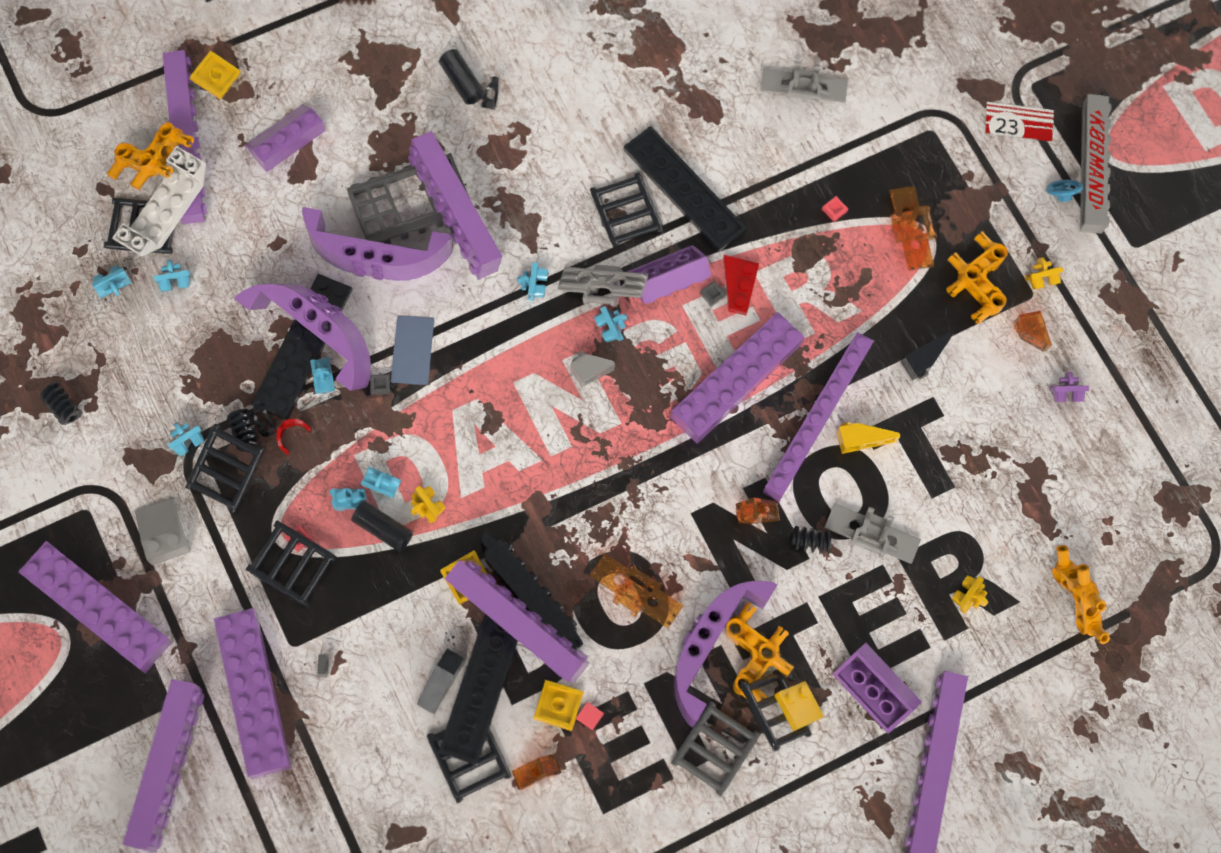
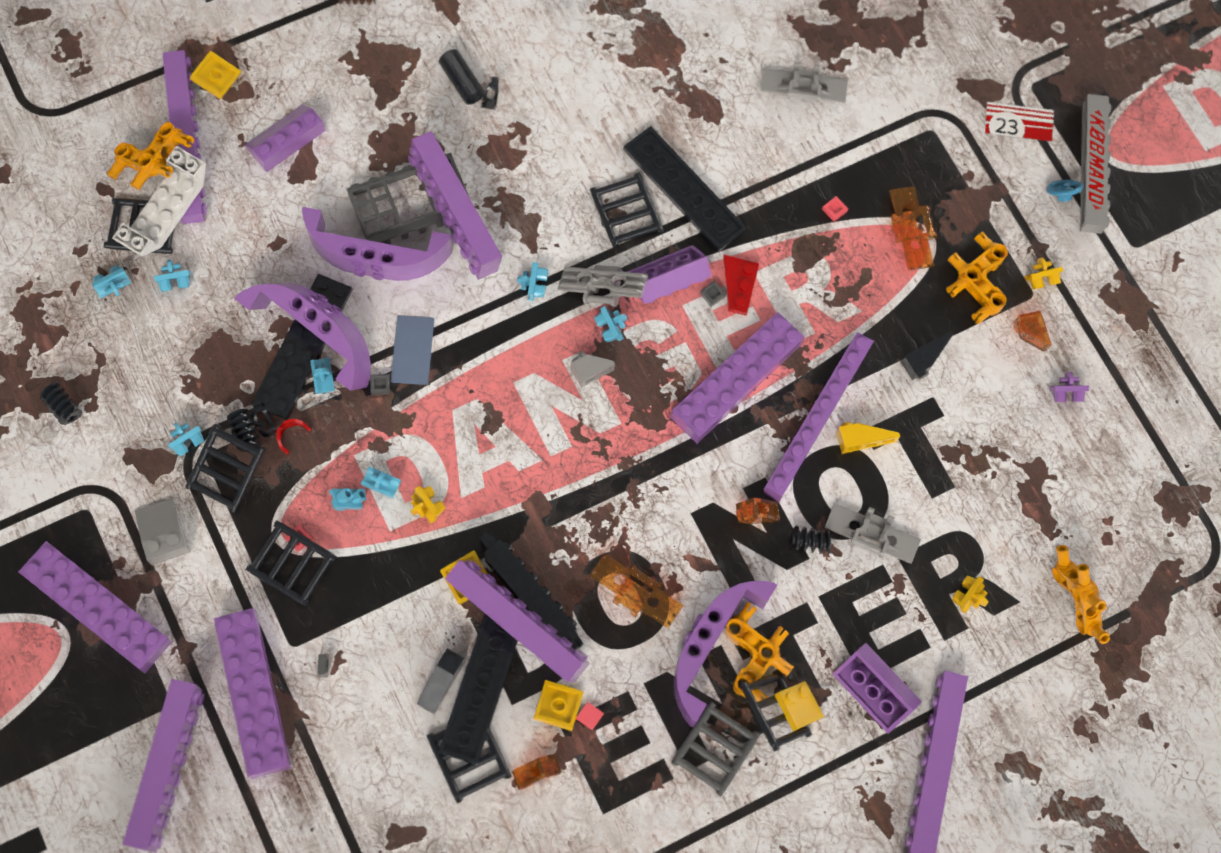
black piece [351,501,413,552] -> none

